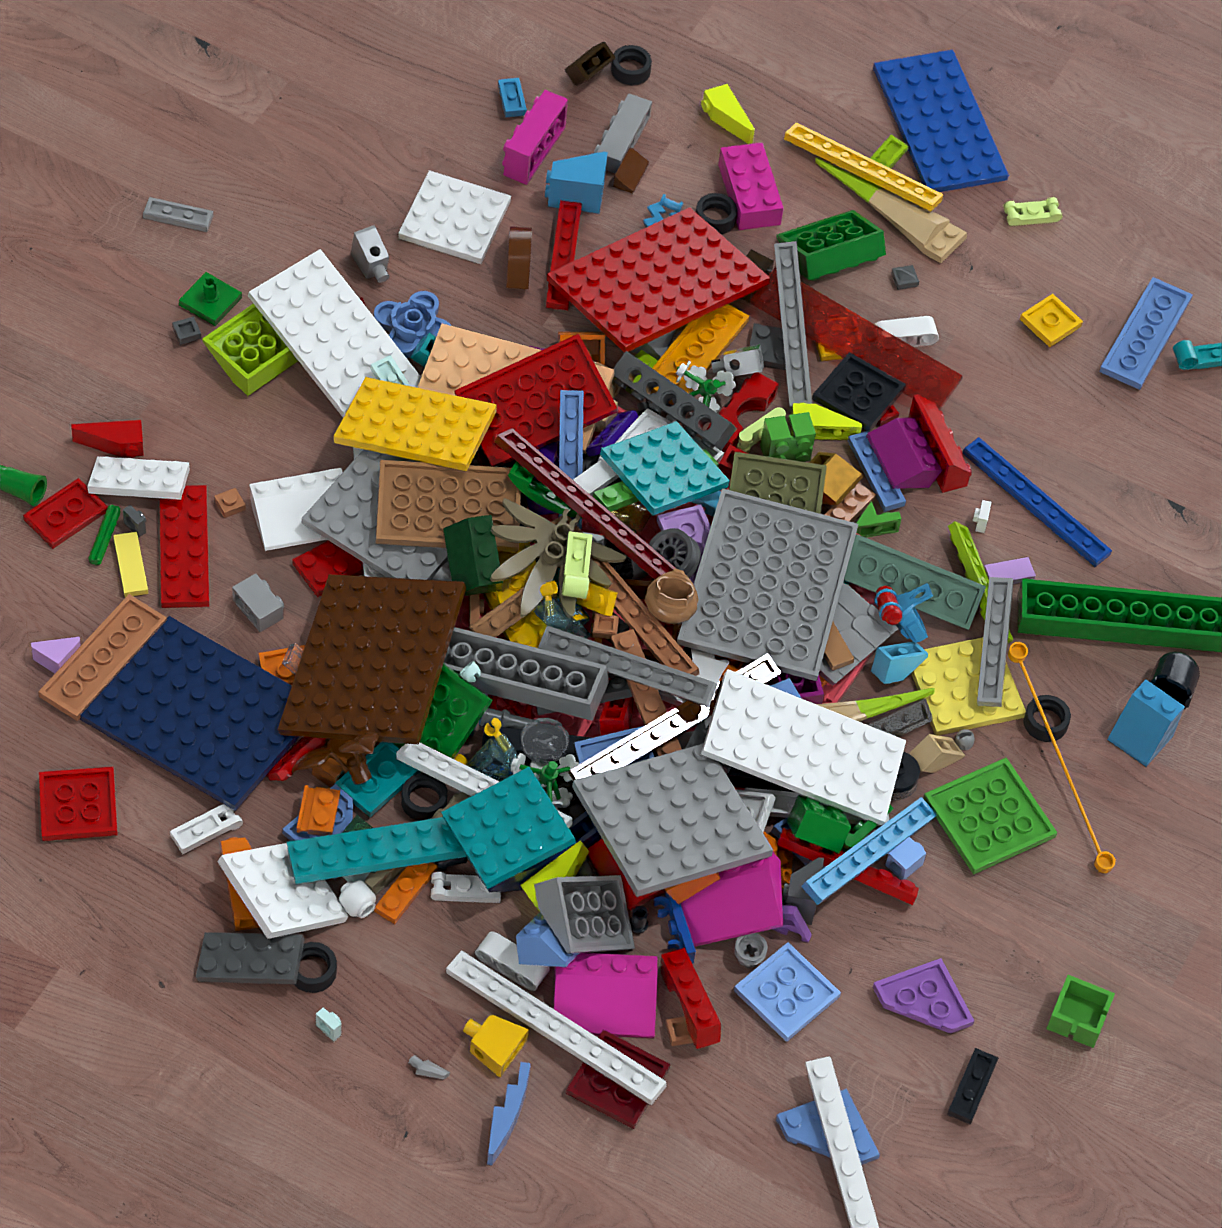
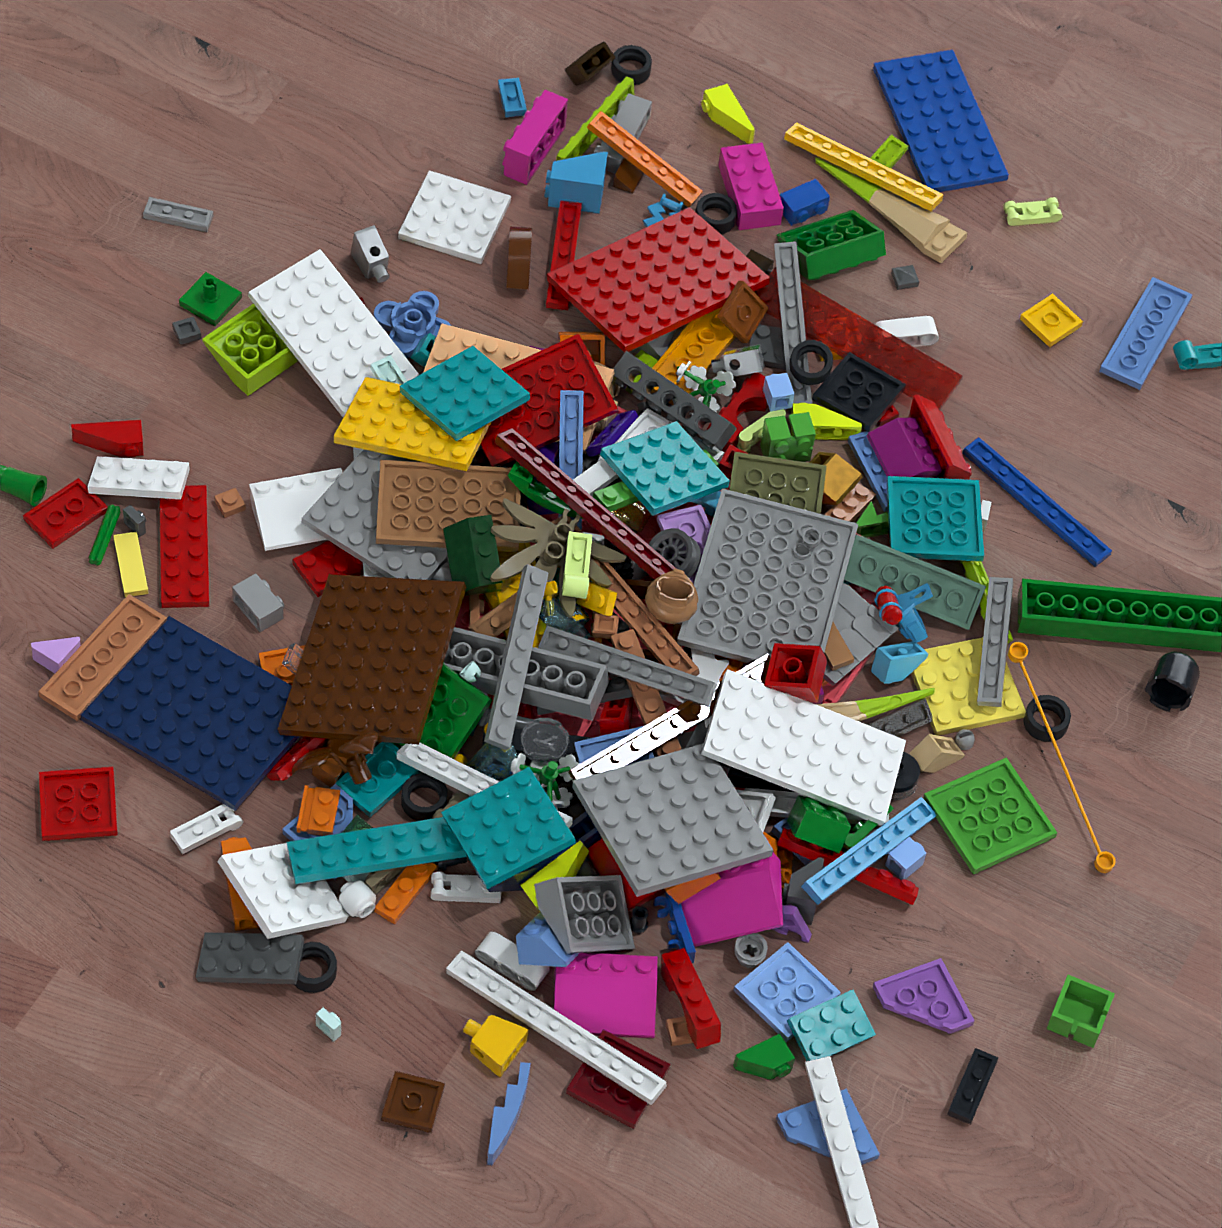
light grey bar [408,1055,450,1079] -> none
lavender tile [984,557,1036,584] -> none
dark azure slope [1107,679,1185,767] -> none
none -> reddish brown plate [381,1071,445,1133]
none -> teal plate [400,346,530,441]
none -> light grey plate [484,564,549,750]
none -> lime plate [556,77,634,161]
none -> orange plate [587,111,703,208]
none -> dark orange tile [717,280,768,344]
none -> green slope [733,1034,795,1080]
none -> light blue brick [763,373,794,411]
none -> red slope [764,643,827,703]
none -> blue brick [780,179,830,226]
none -> plate [786,989,876,1061]
none -> black tyre [789,340,833,385]
none -> light grey hinge [802,527,821,548]
none -> teal plate [886,476,984,561]

